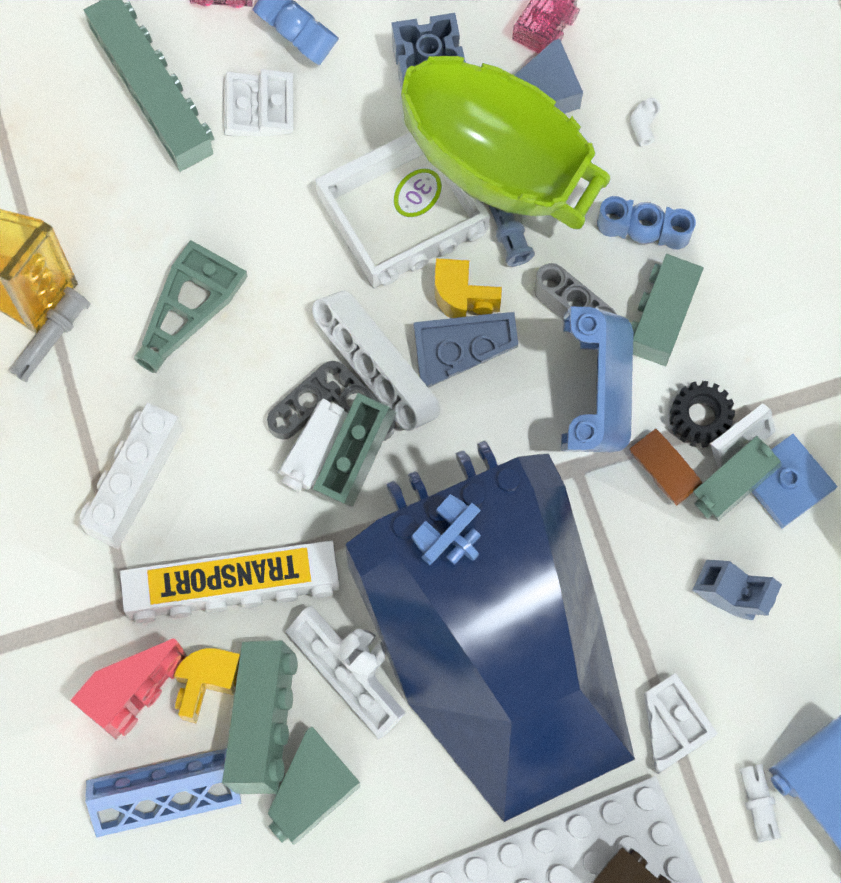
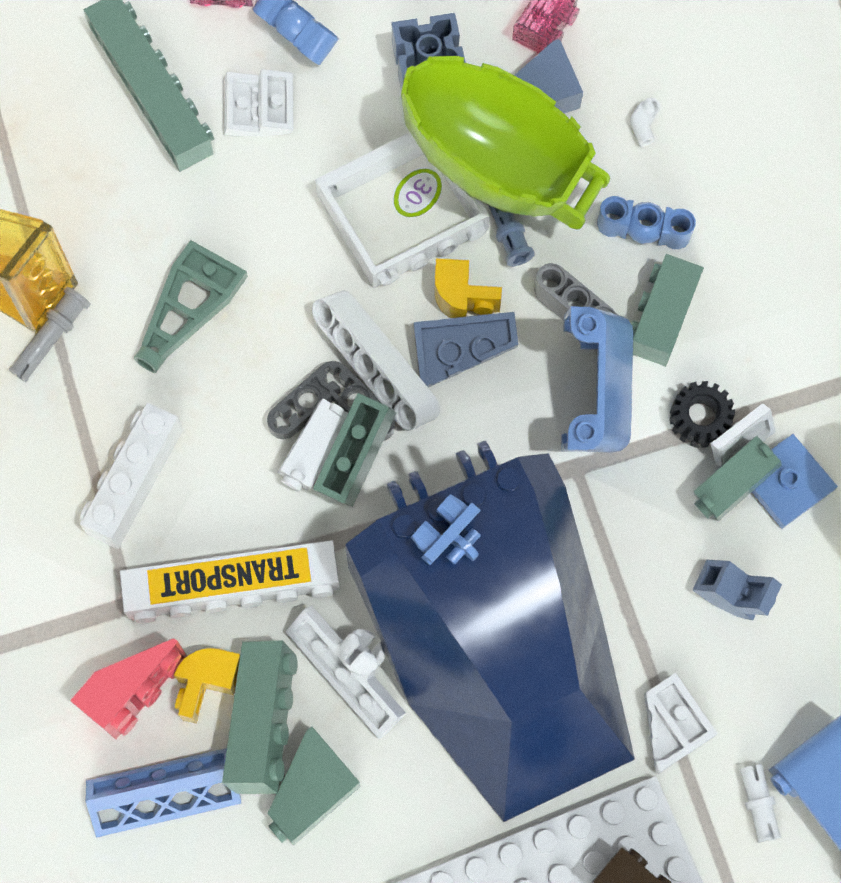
dark orange slope [629,428,703,506] -> none

